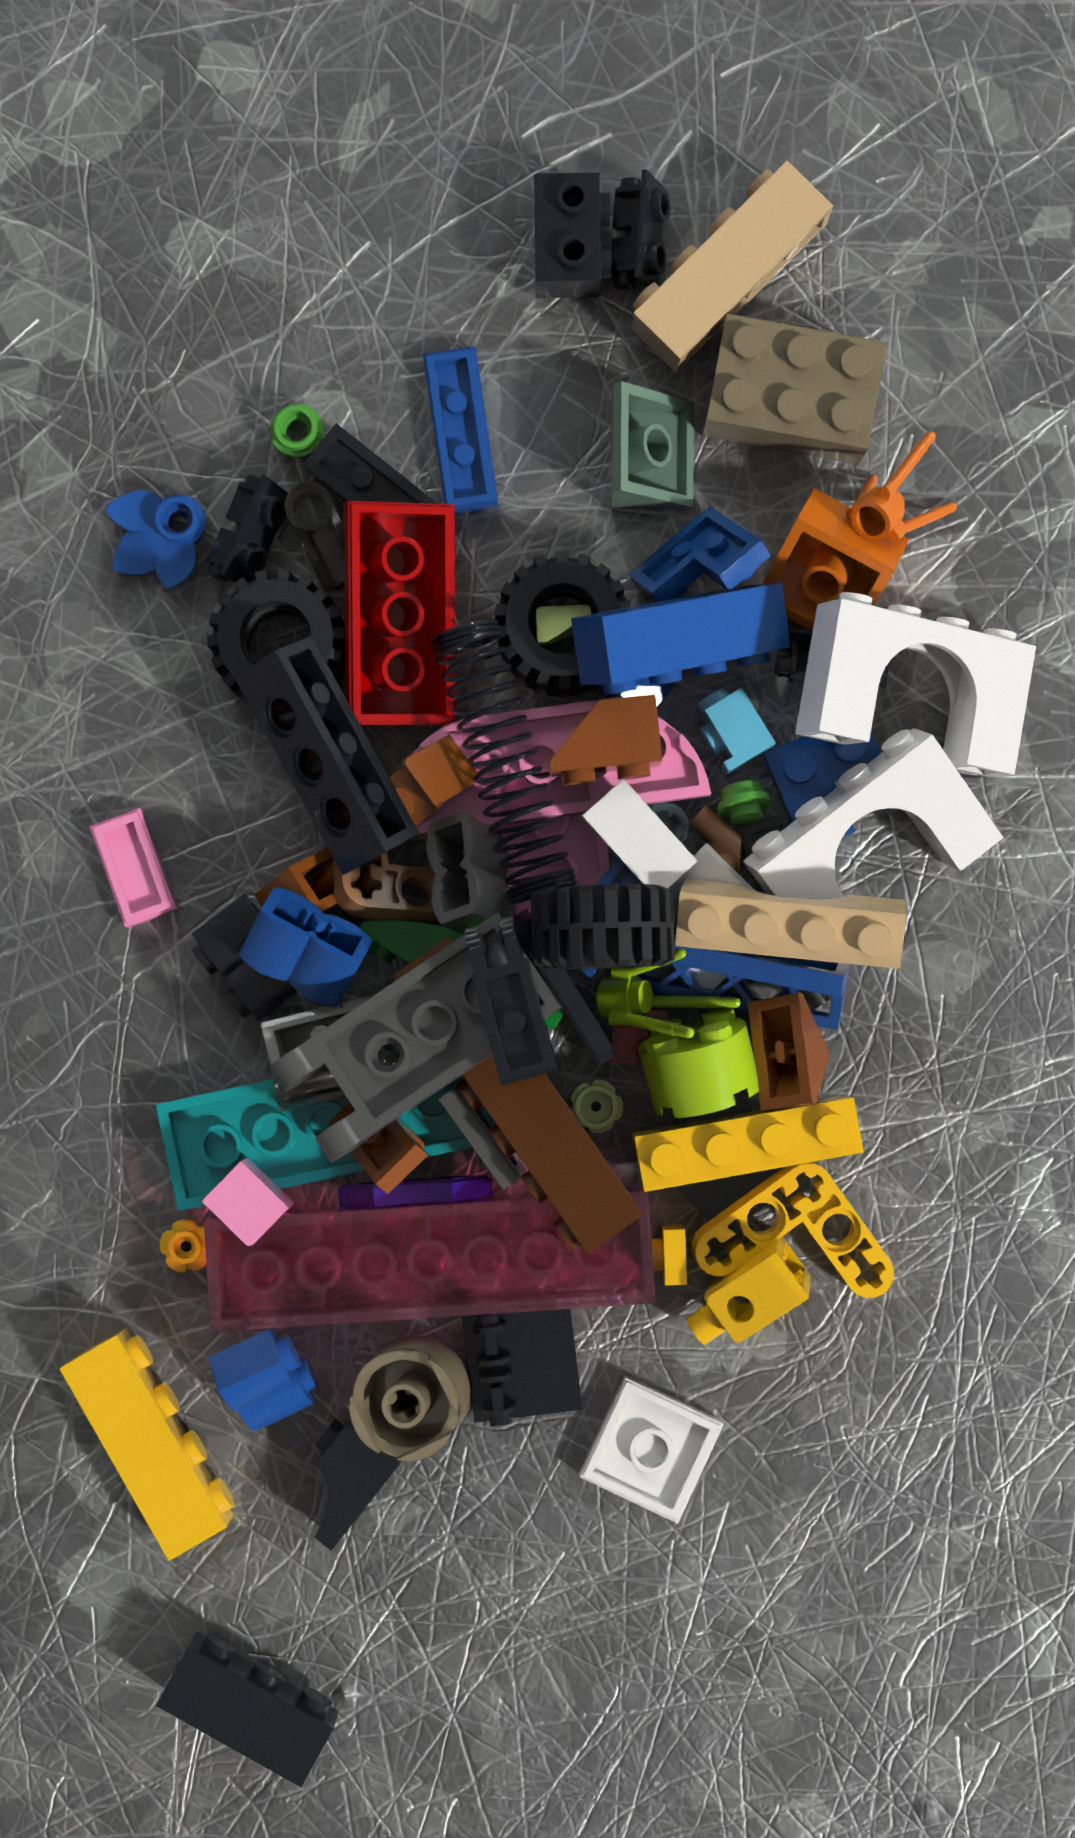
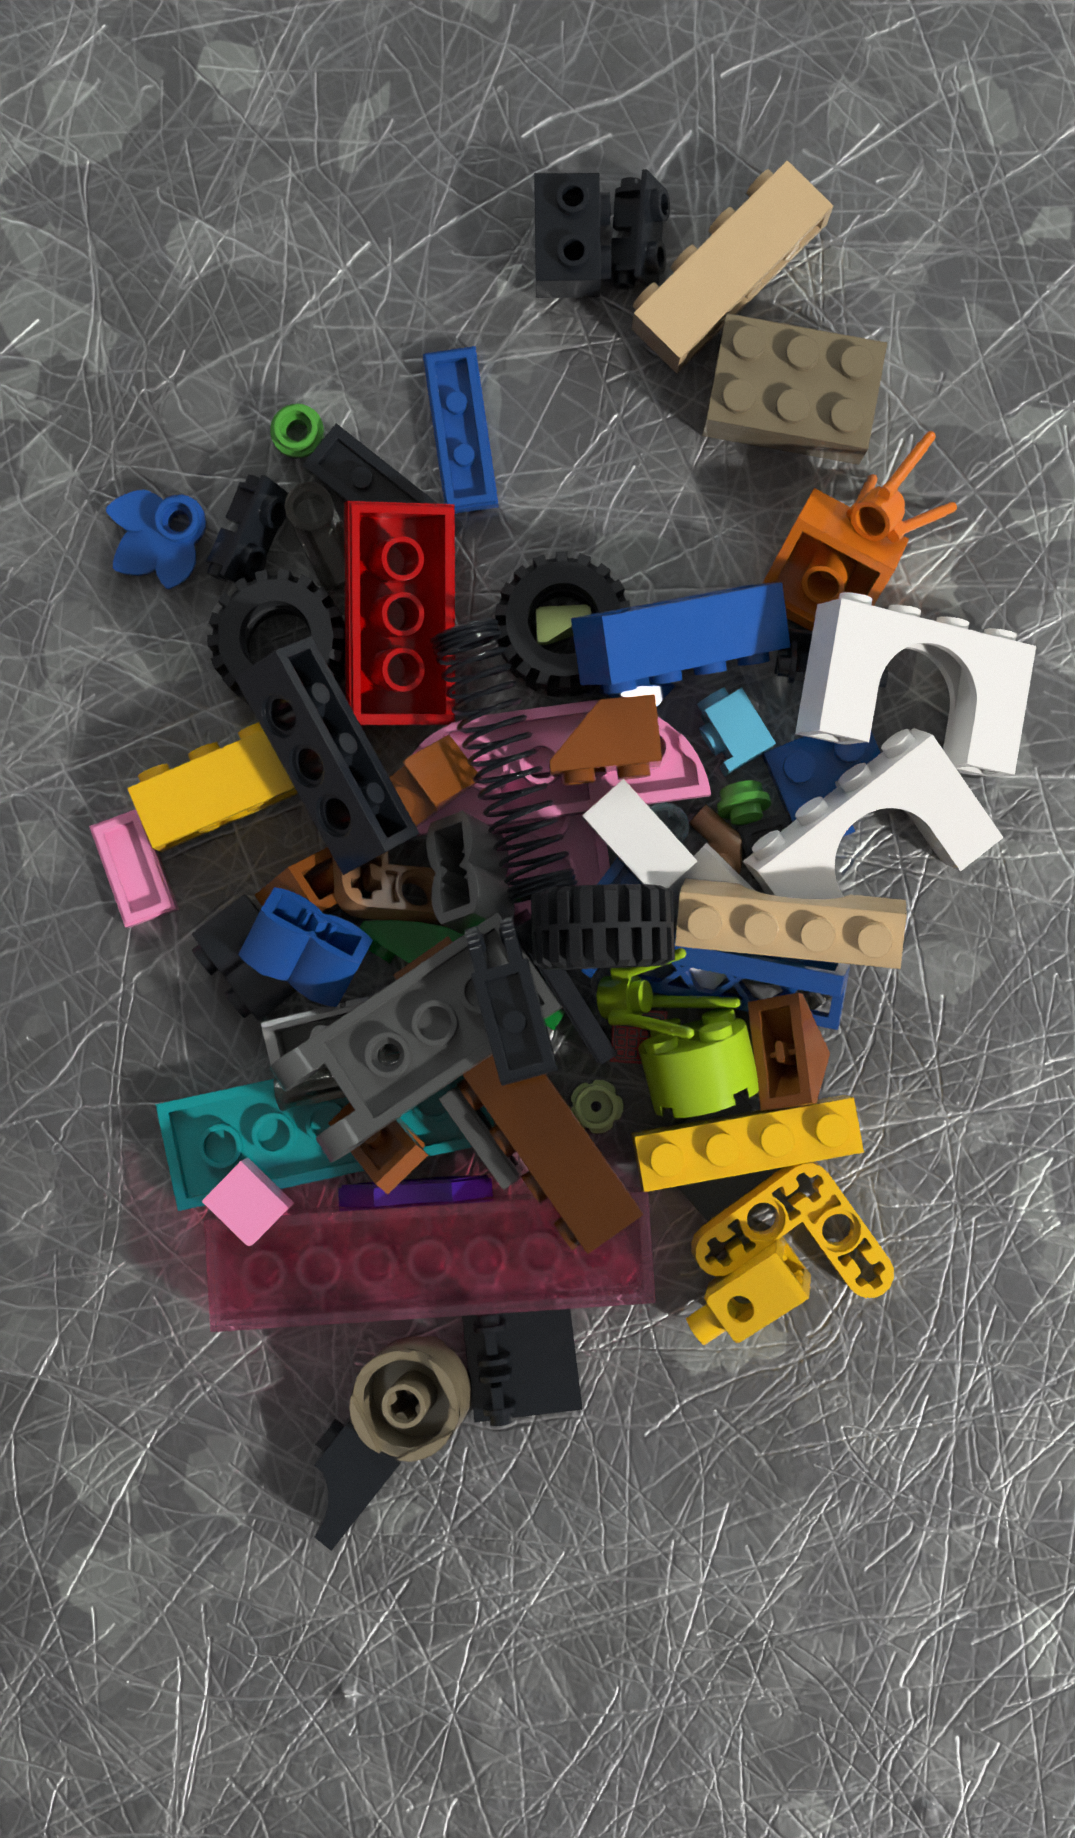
yellow brick [59,1327,235,1561] -> none
black brick [156,1632,339,1787] -> none
yellow plate [160,1219,214,1273] -> none
blue brick [208,1328,319,1432] -> none
white tile [579,1374,724,1524] -> none
sand green slope [610,381,694,510] -> none
blue plate [628,506,771,602] -> none
yellow plate [651,1224,687,1286] -> none
none -> yellow brick [127,722,298,852]

